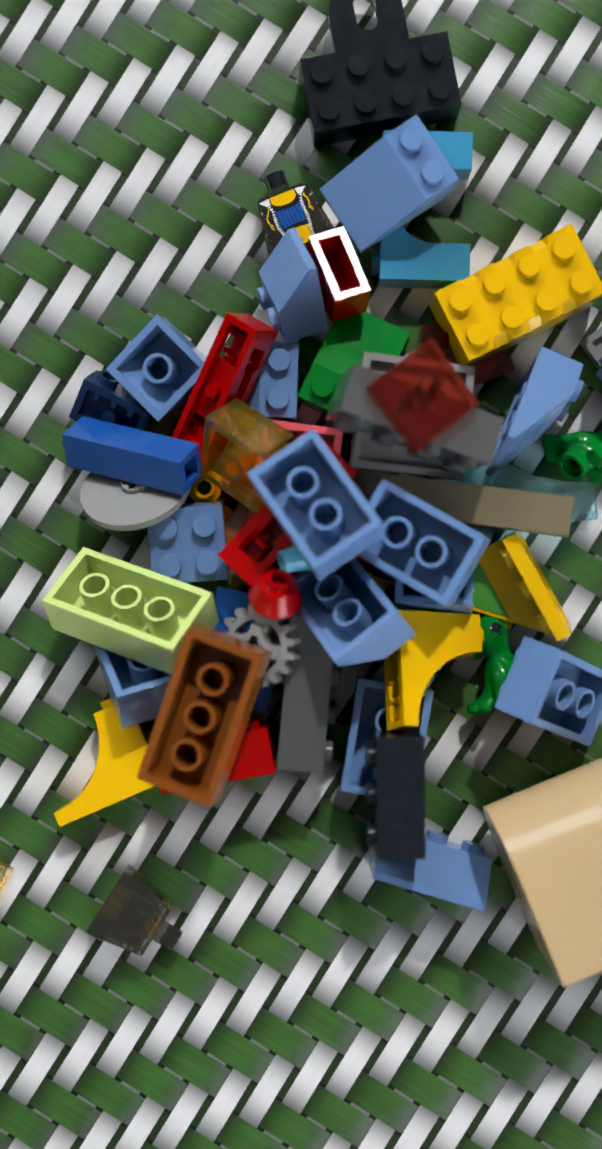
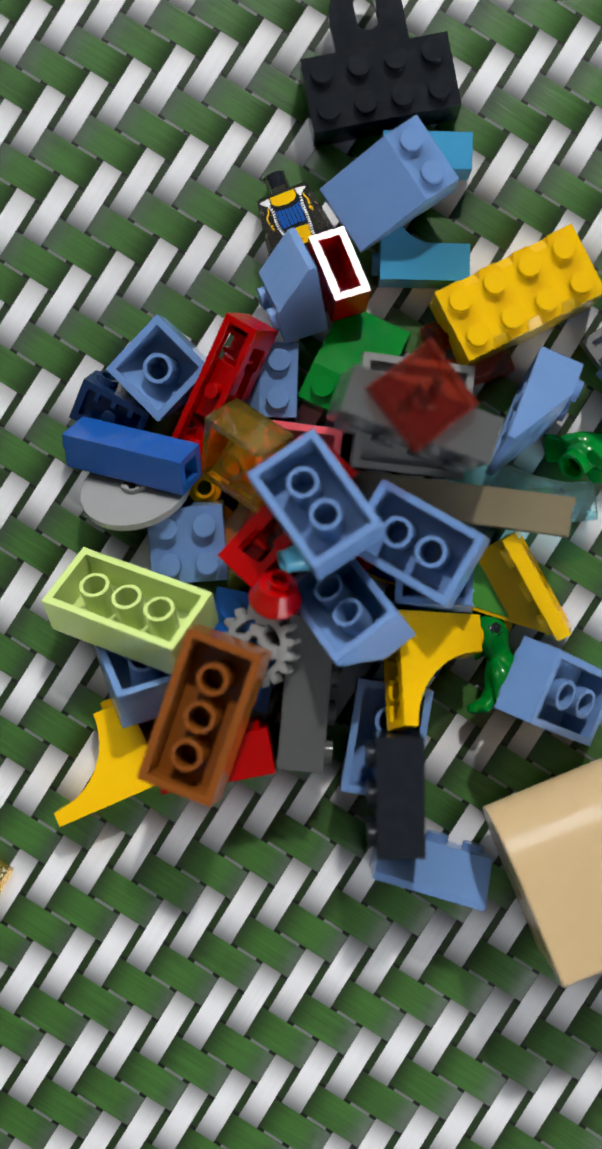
clear smoke torso [86,864,183,955] -> none

